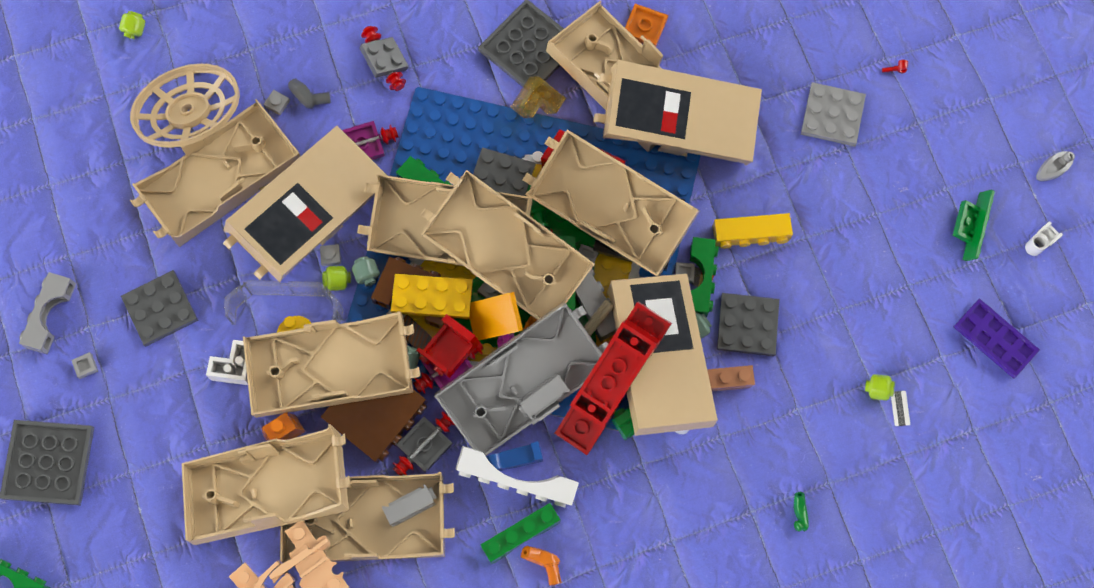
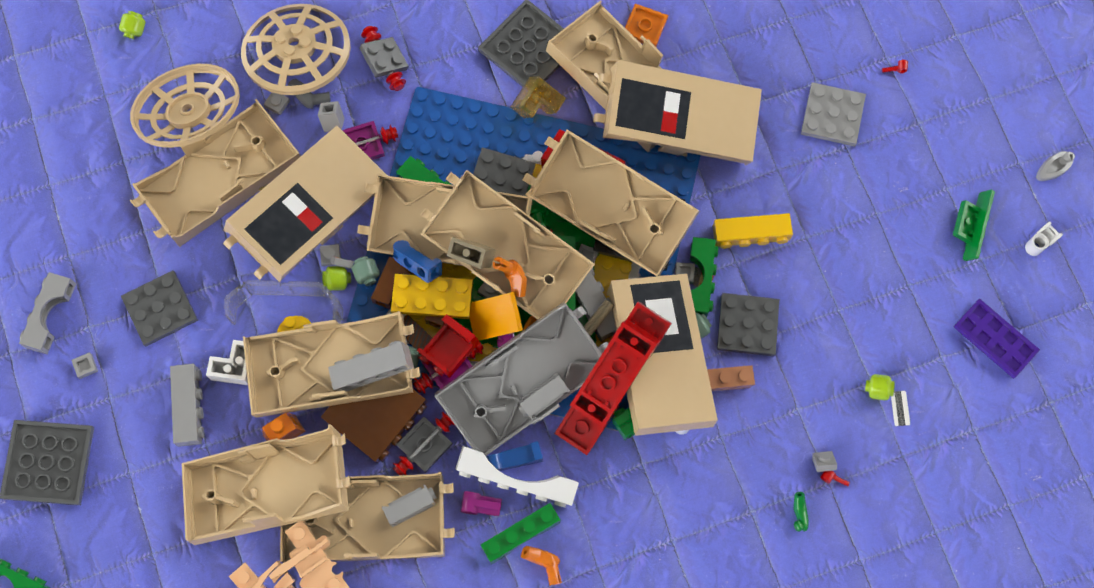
none -> light grey brick [170,364,205,447]
none -> tan dish [241,4,351,95]
none -> light grey brick [318,101,345,132]
none -> light grey brick [328,341,414,392]
none -> light grey tile [330,256,354,269]
none -> blue leg [393,240,442,283]
none -> dark tan slope [447,237,496,269]
none -> magenta piece [460,491,502,516]
none -> orange arm [493,257,527,297]
none -> light grey plate [812,451,837,472]
none -> red hand [820,471,850,486]

